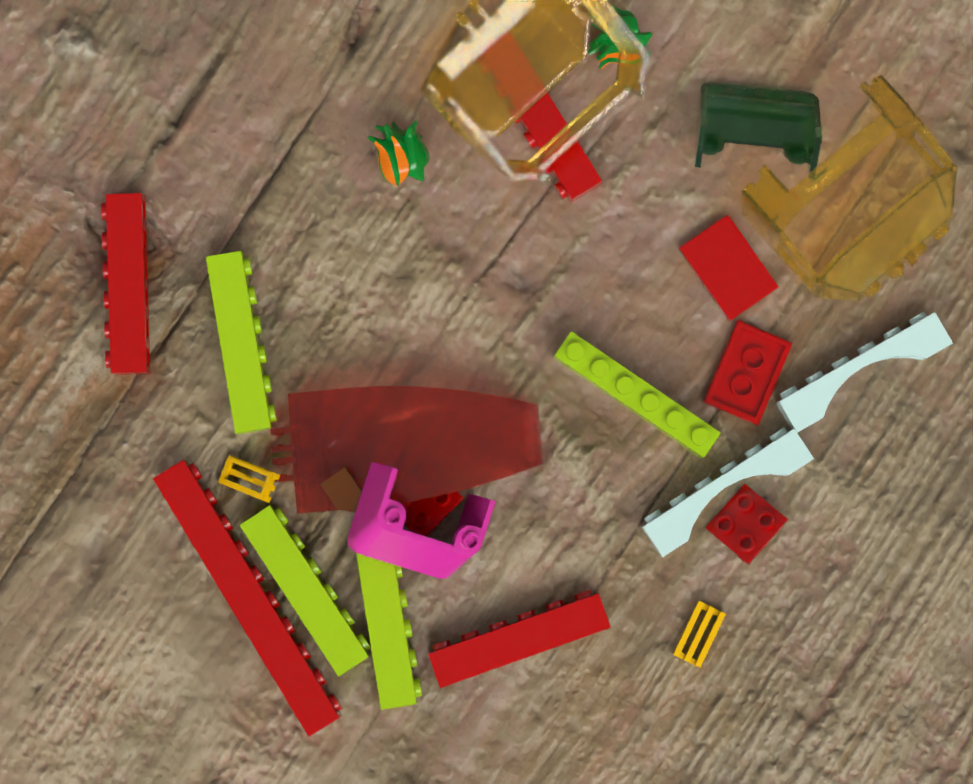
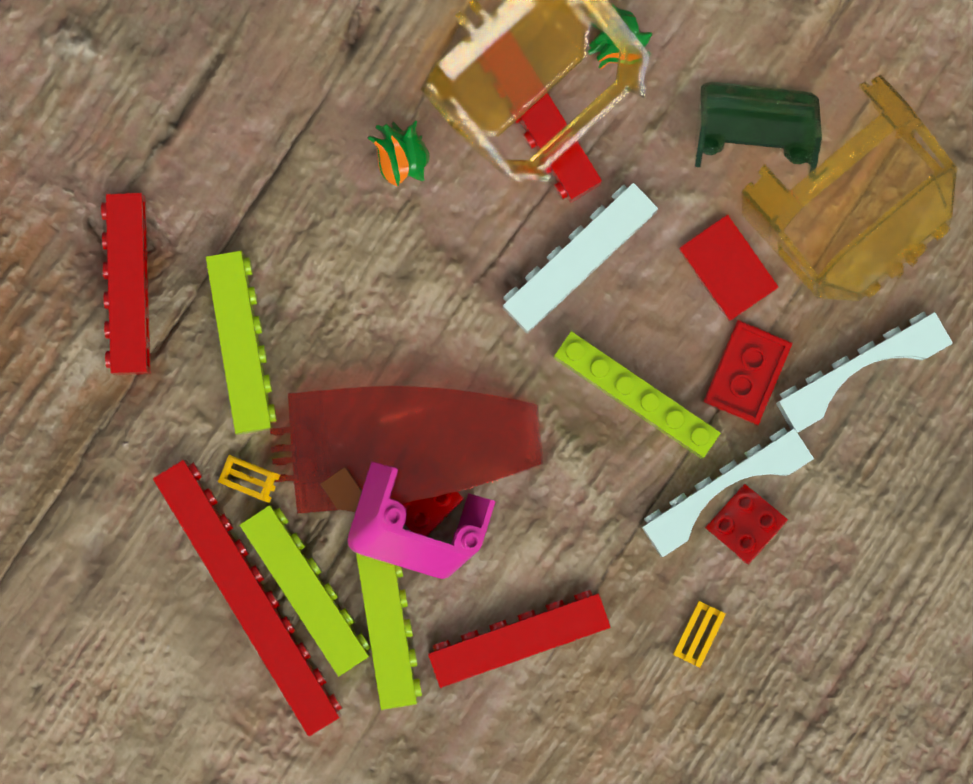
none -> light aqua brick [503,183,658,334]

